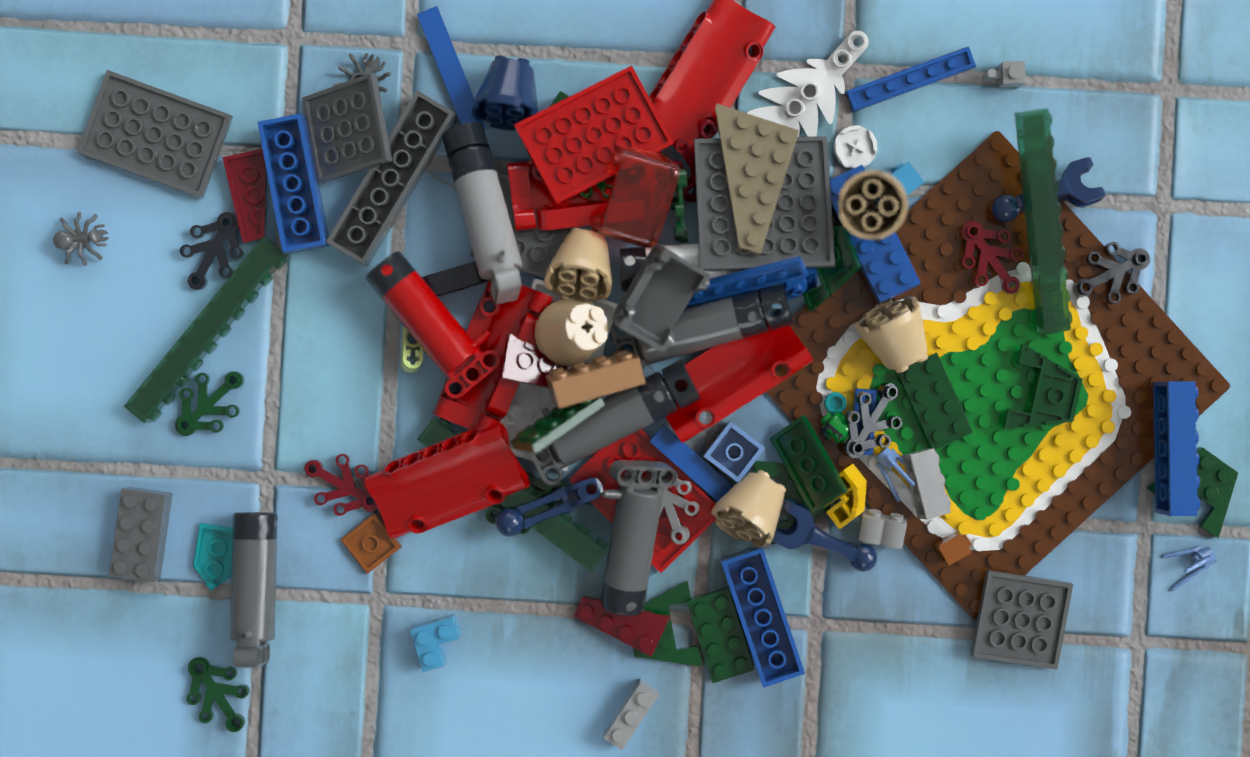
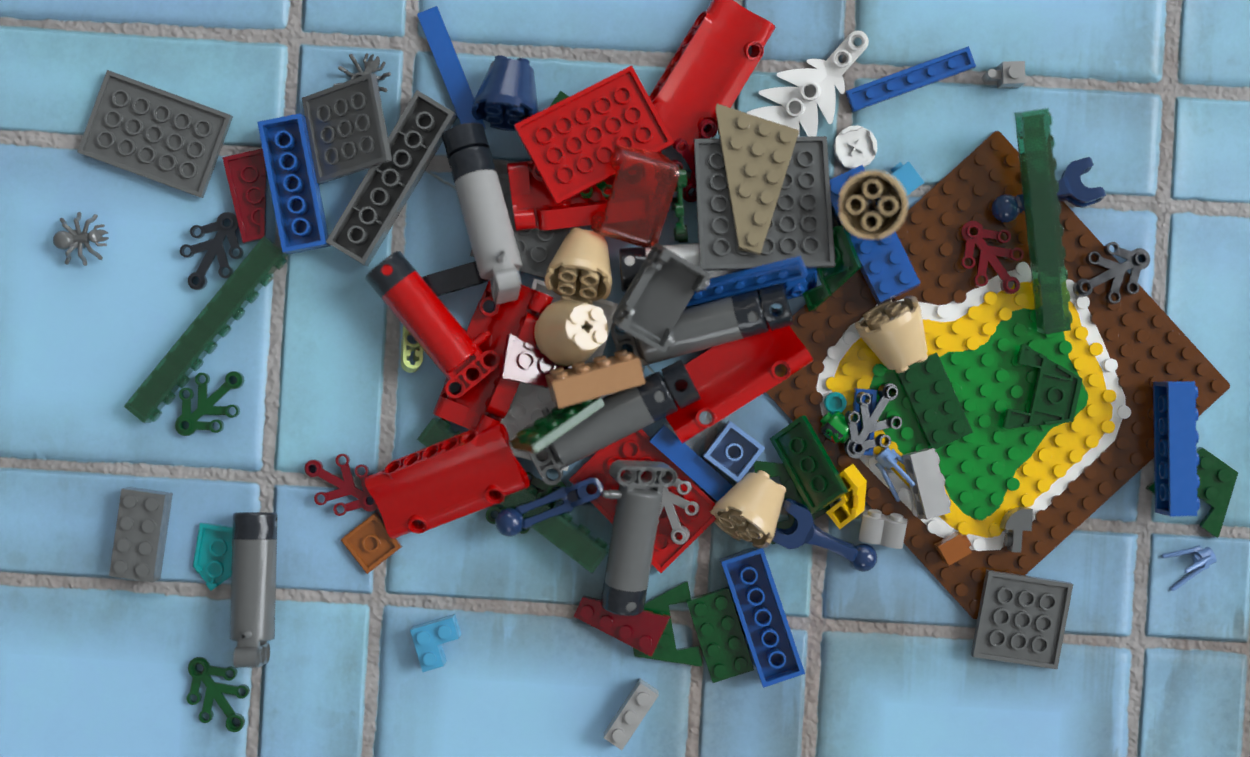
none -> dark grey brick [1000,507,1033,553]

